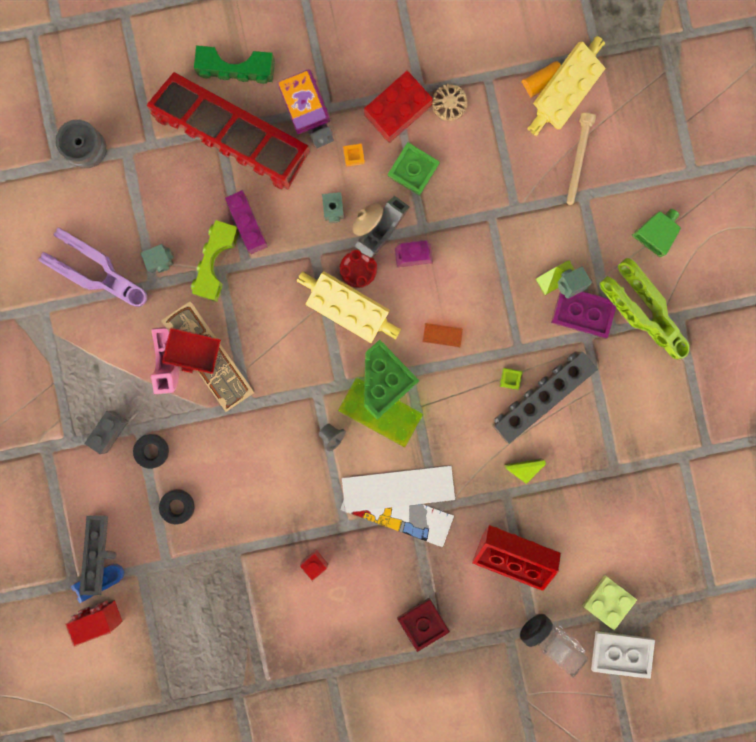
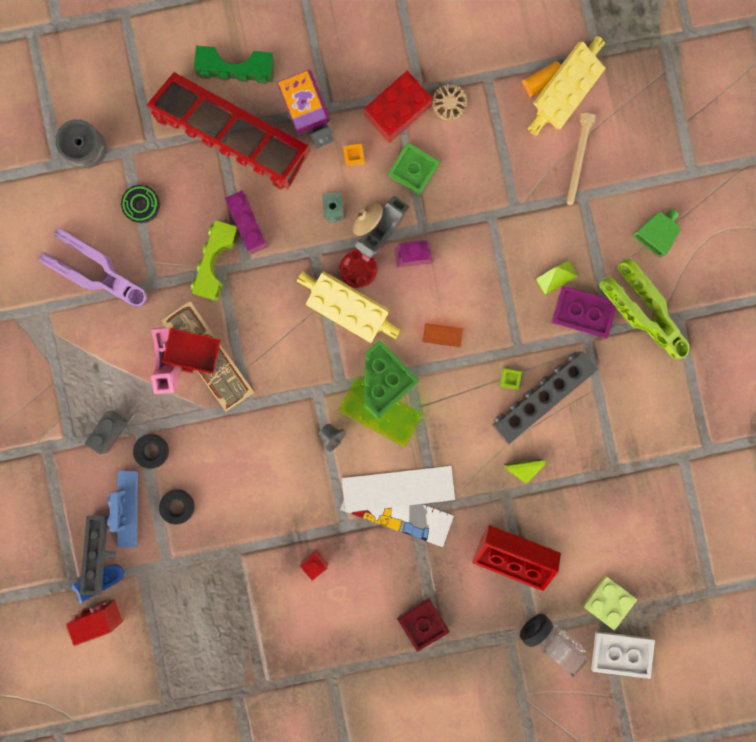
sand green brick [141,244,174,273] -> none
sand green brick [558,266,592,299] -> none
none -> medium blue bracket [108,471,138,548]
none -> black tile [121,185,160,224]

